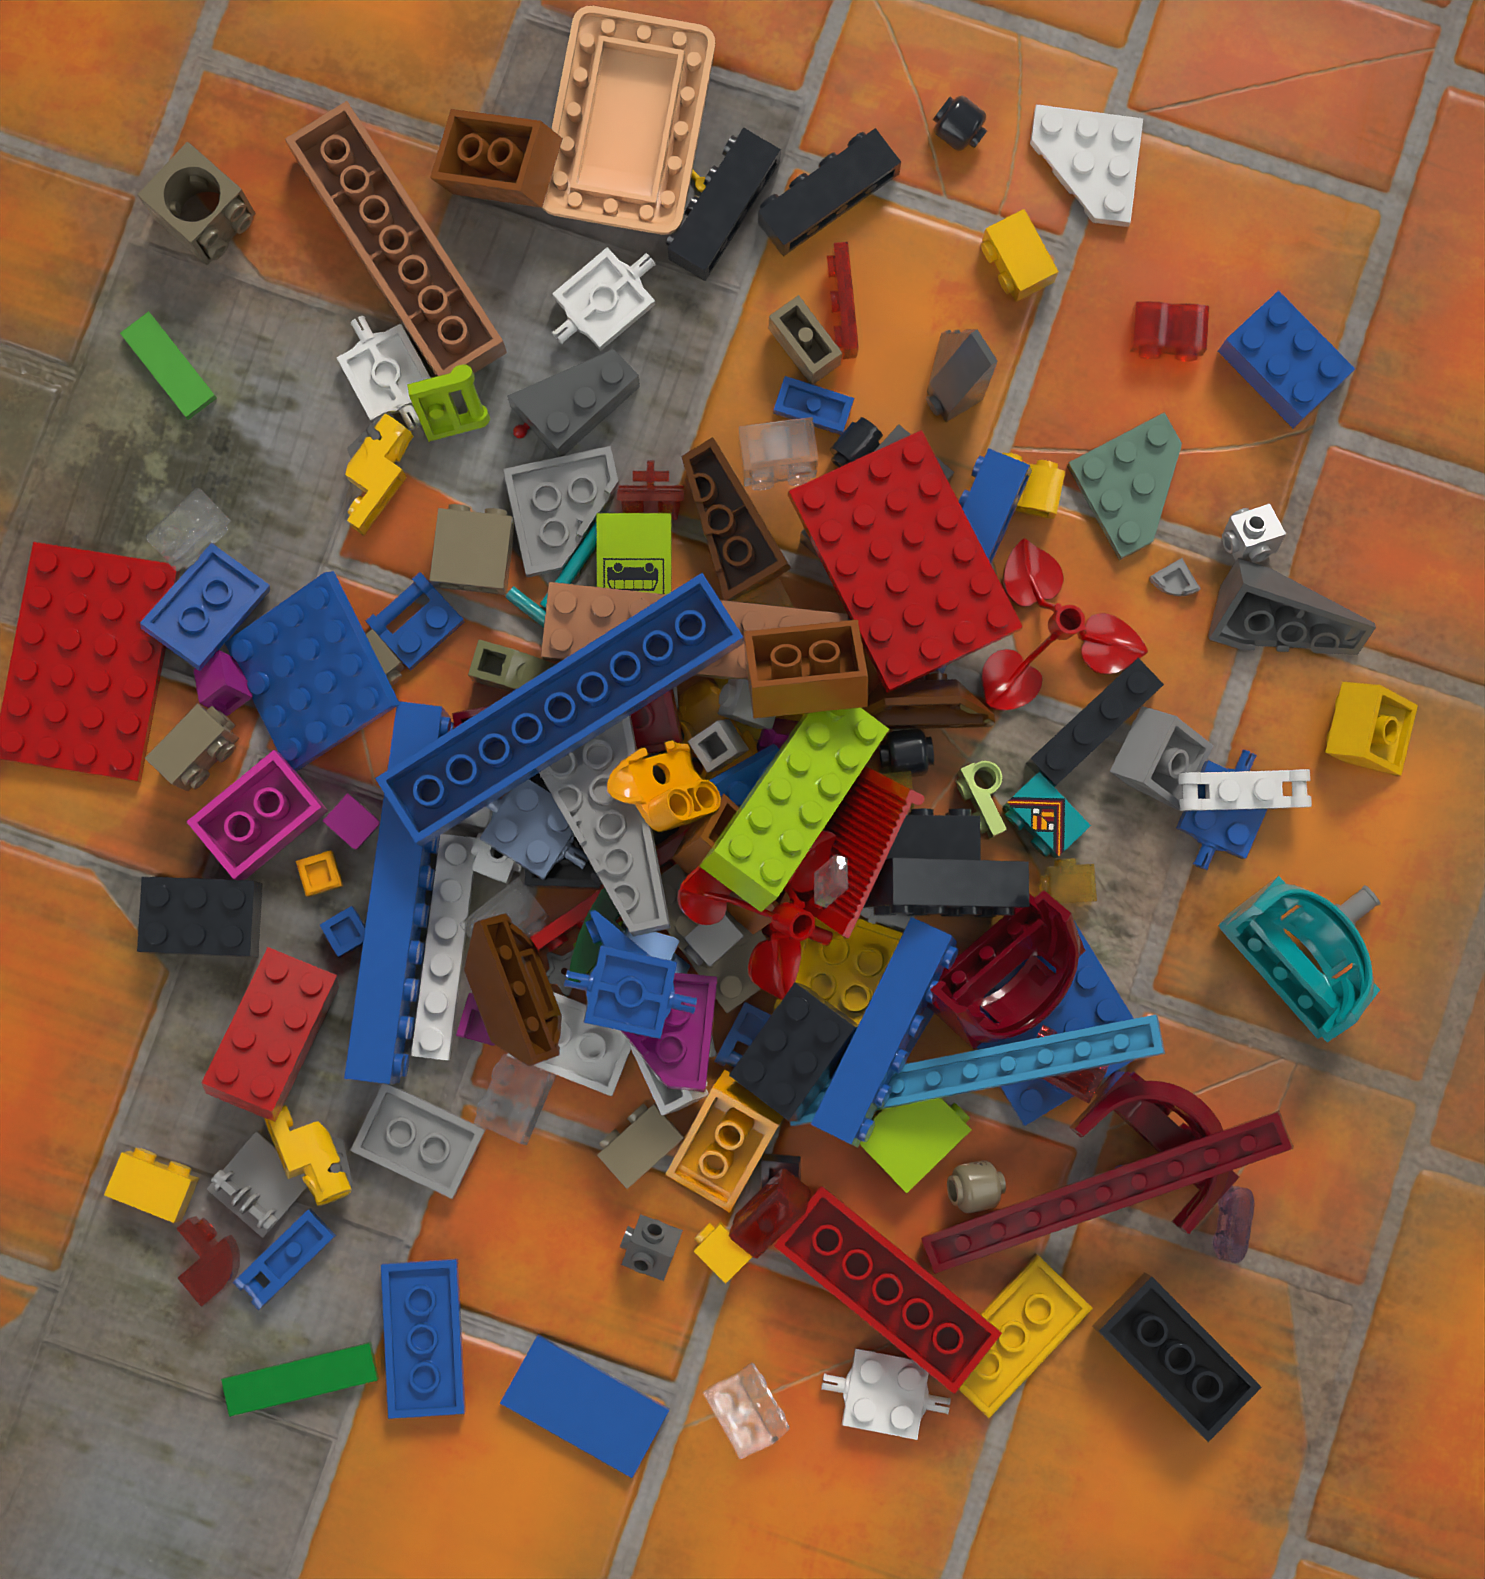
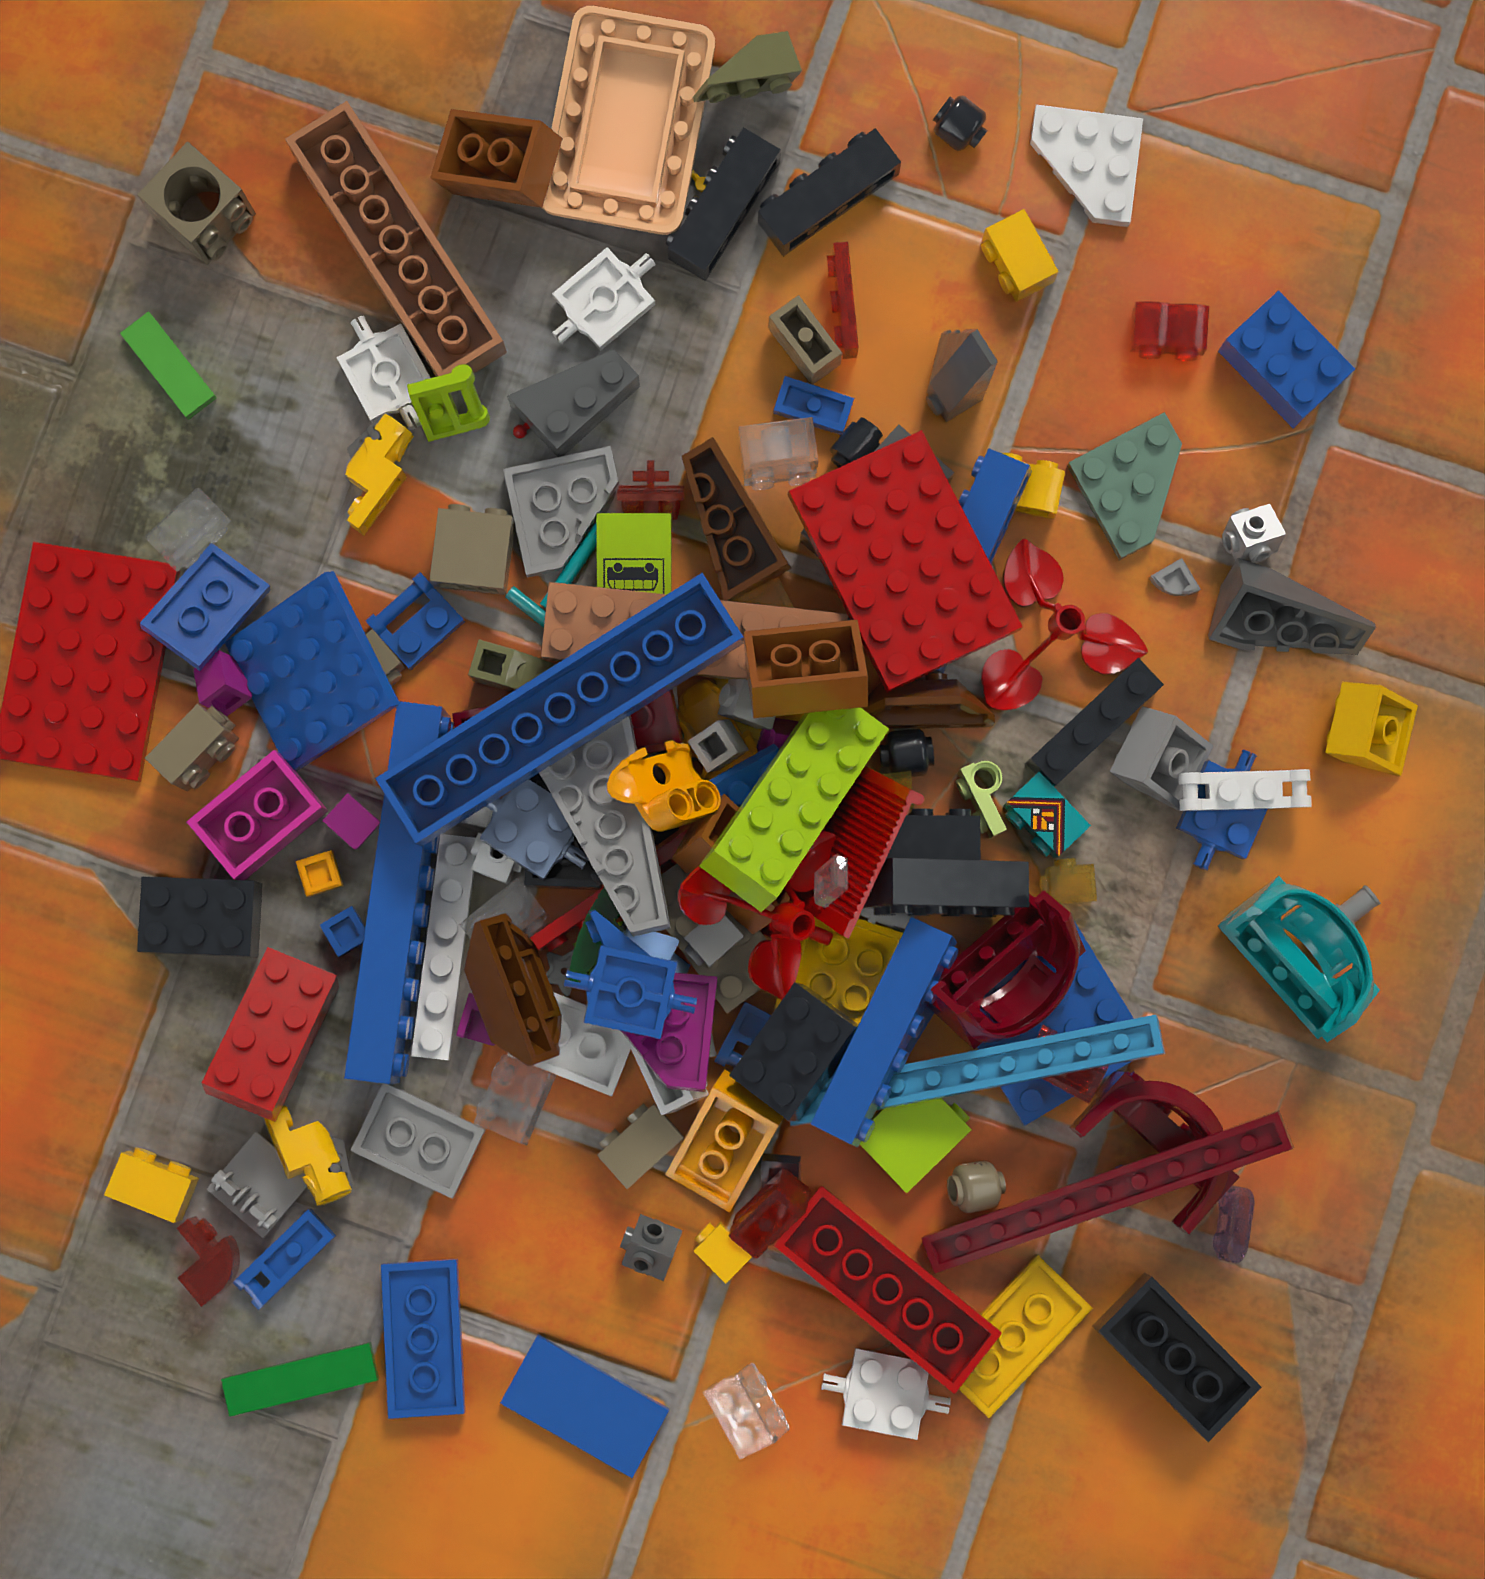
none -> olive slope [693,31,802,103]

